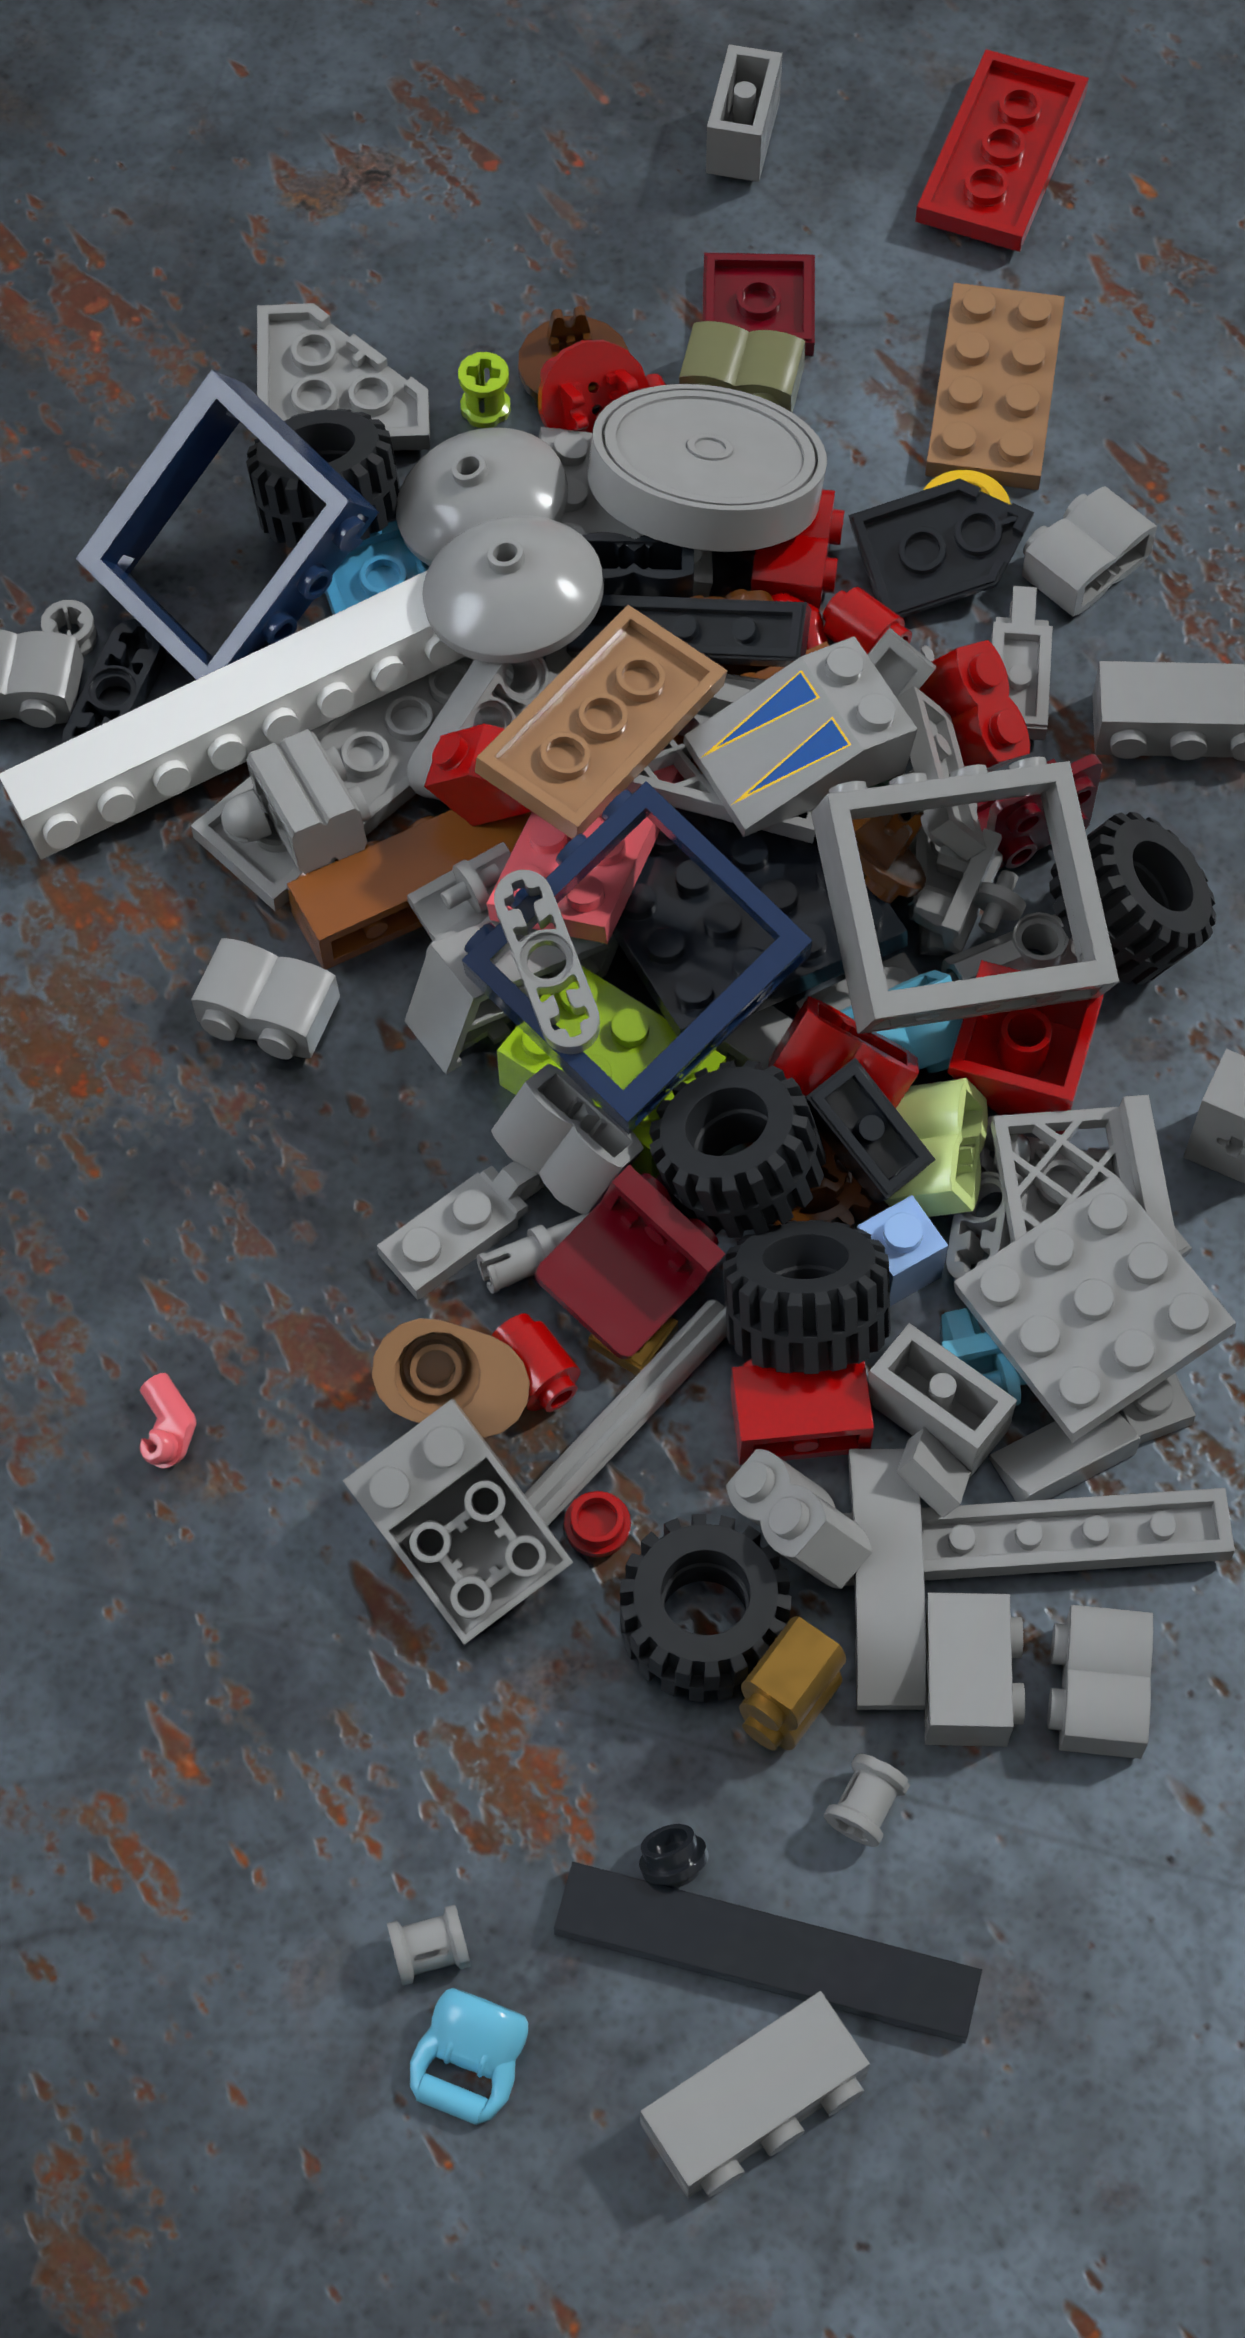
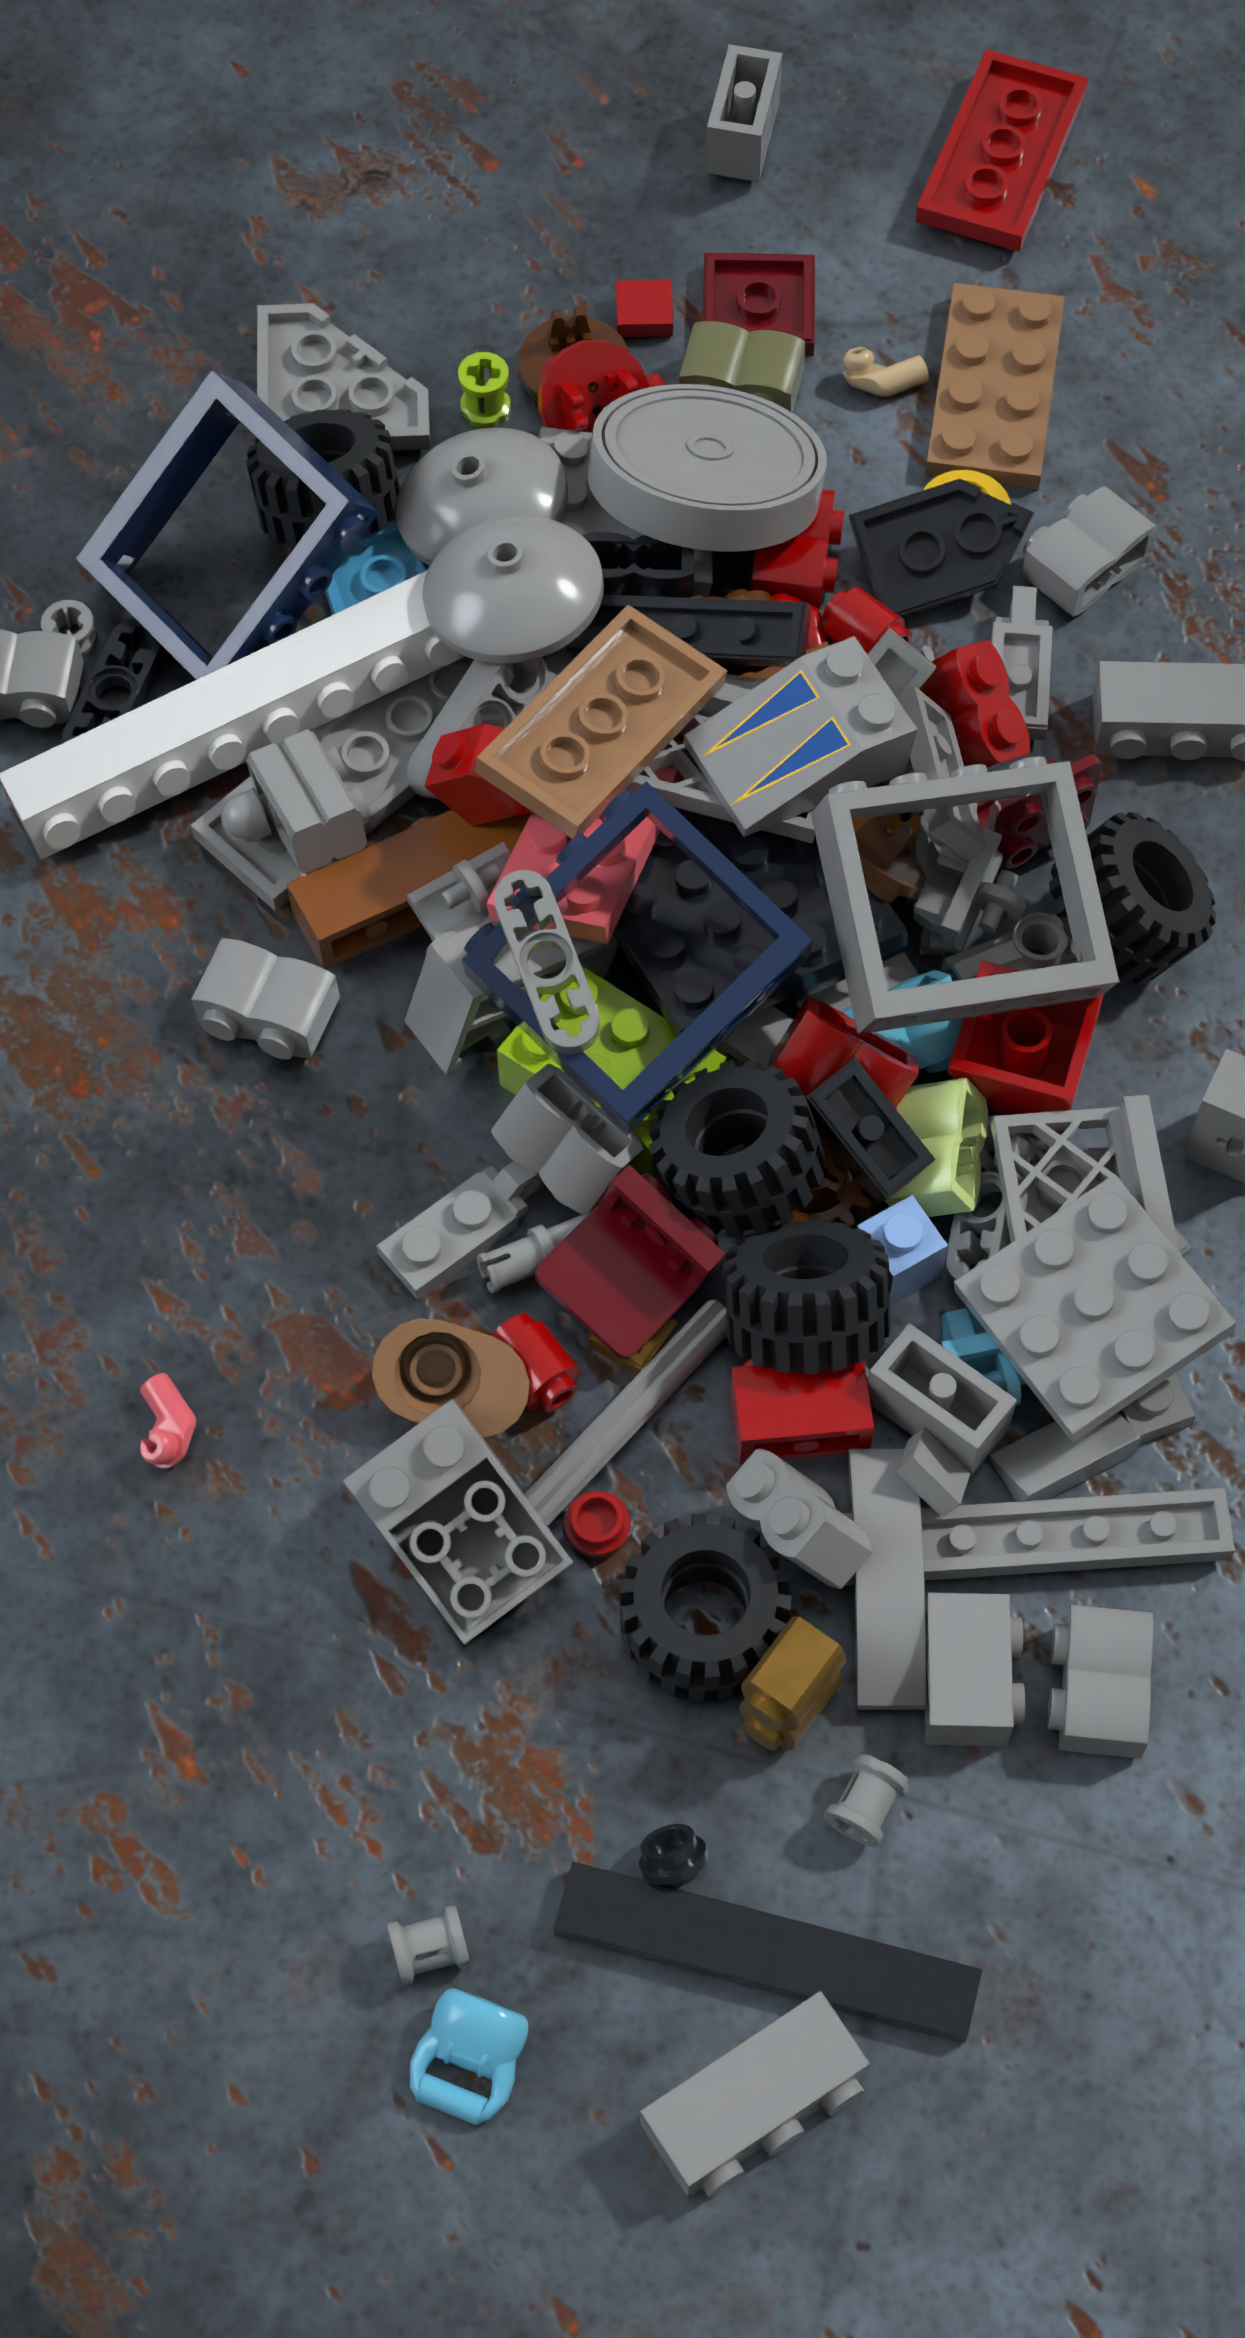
none -> red tile [616,279,673,338]
none -> tan arm [843,347,929,397]

